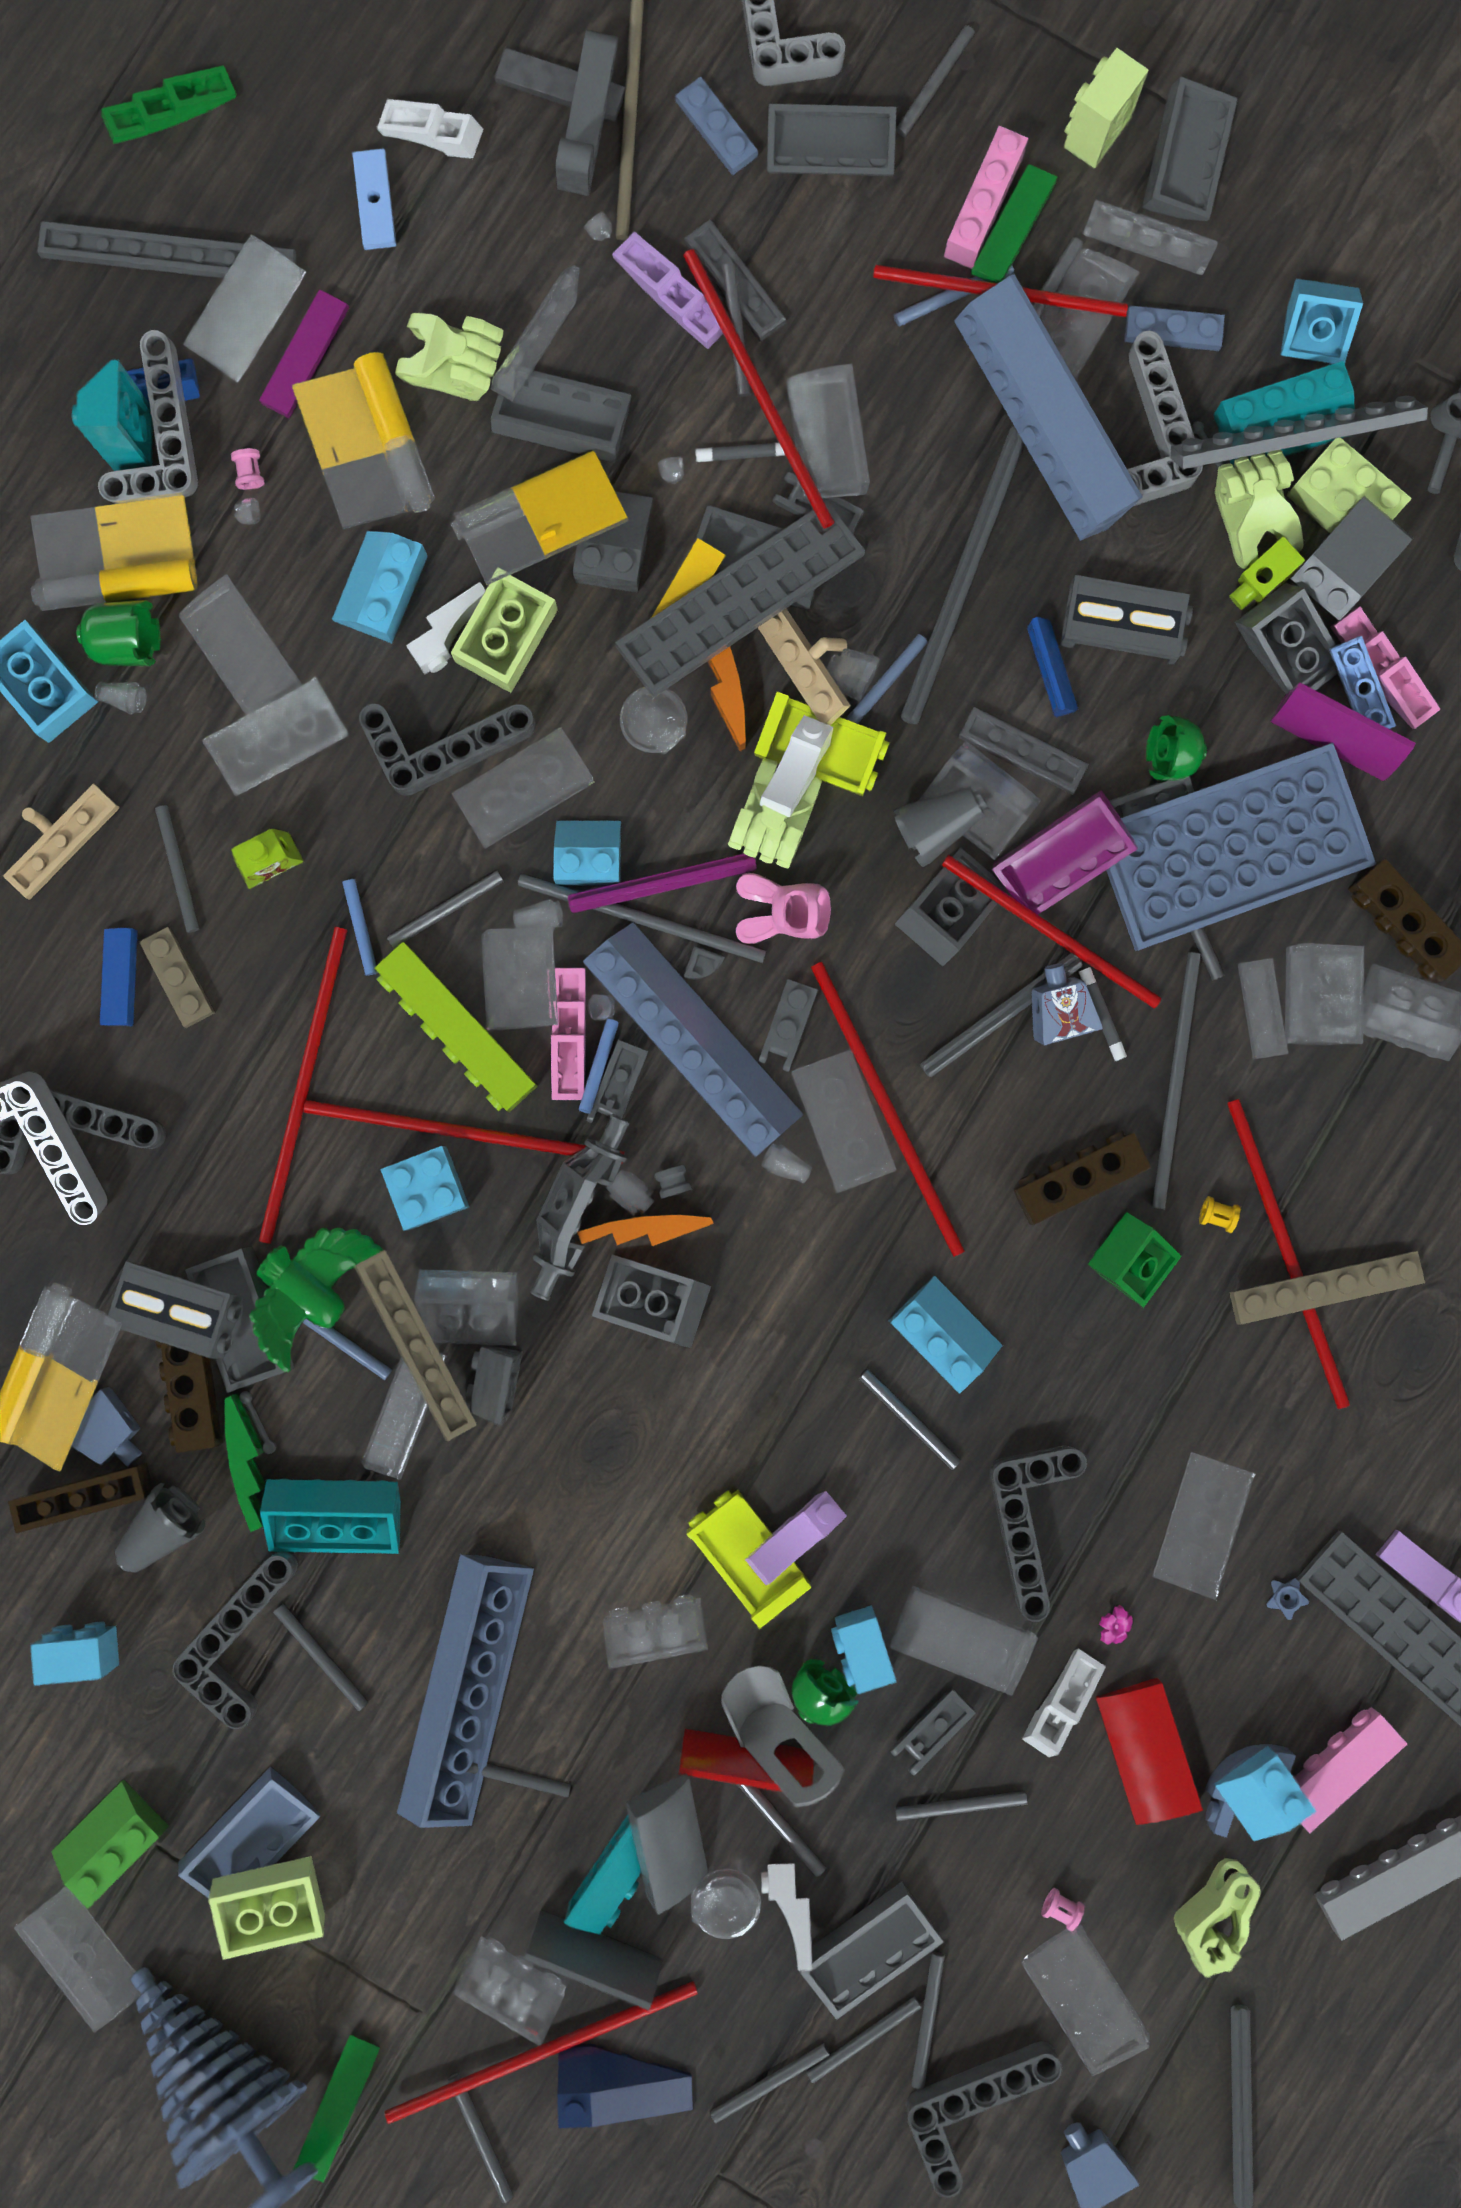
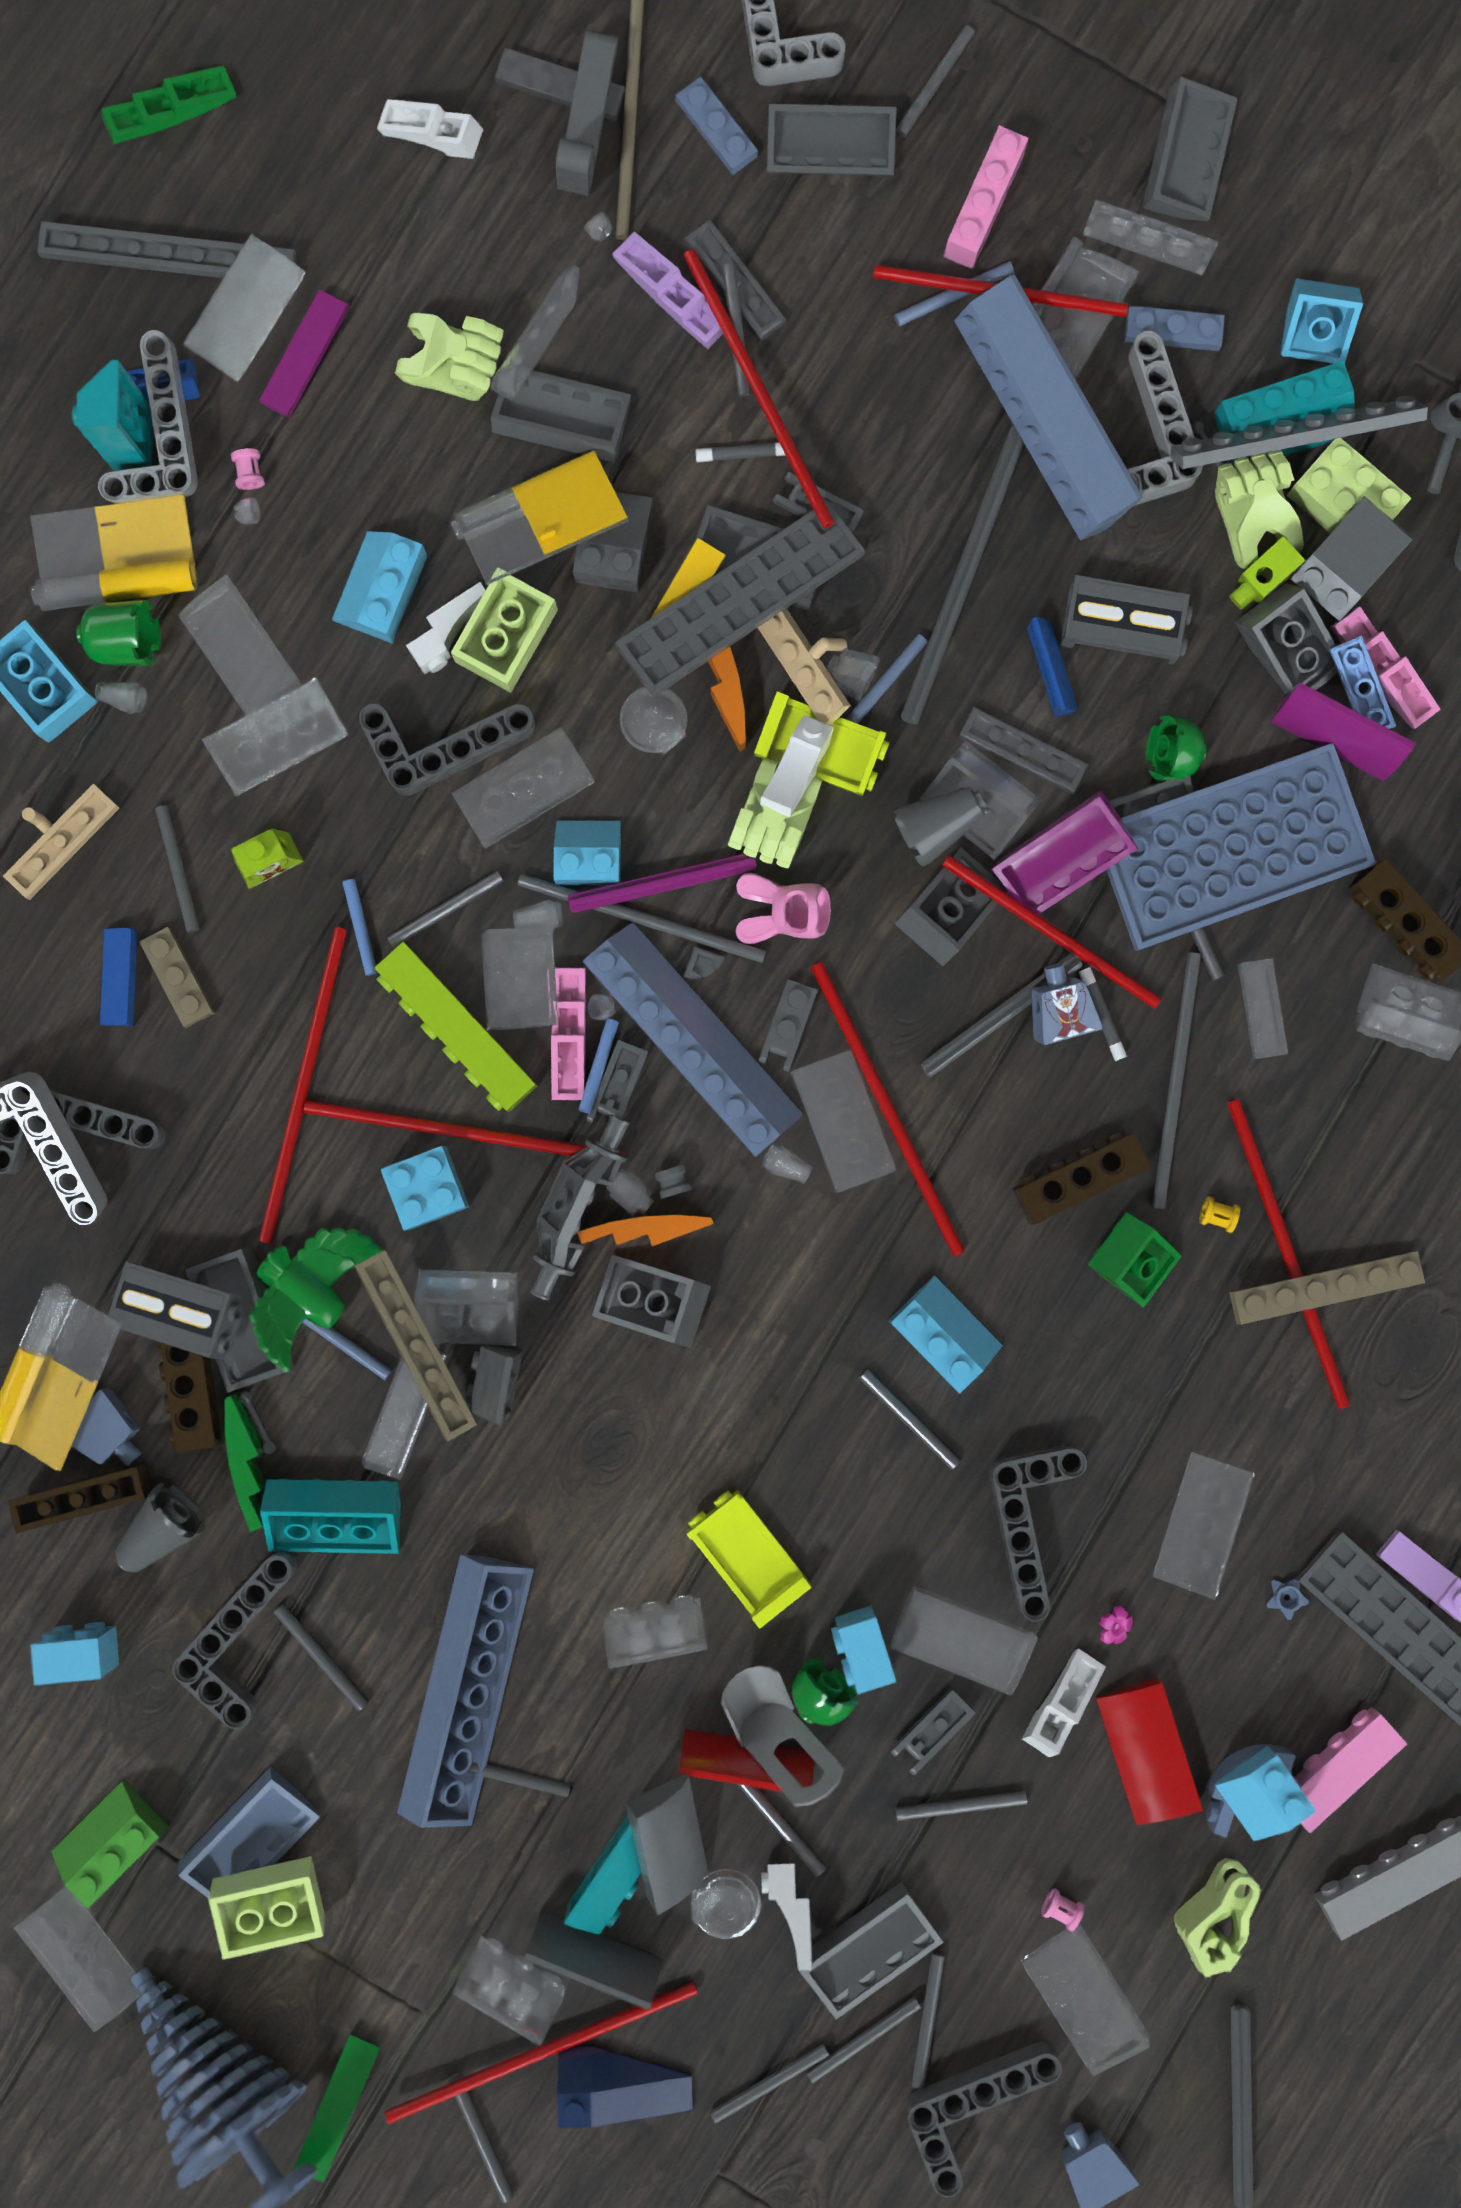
clear door [292,352,435,530] -> none
light blue tile [352,149,396,250] -> none
clear hinge [658,457,685,483] -> none
lavender slope [745,1491,847,1585] -> none
clear slope [786,364,870,500] -> none
green tile [971,164,1057,283] -> none
yellowish green brick [1064,48,1149,169] -> none
clear slope [1285,943,1364,1045] -> none

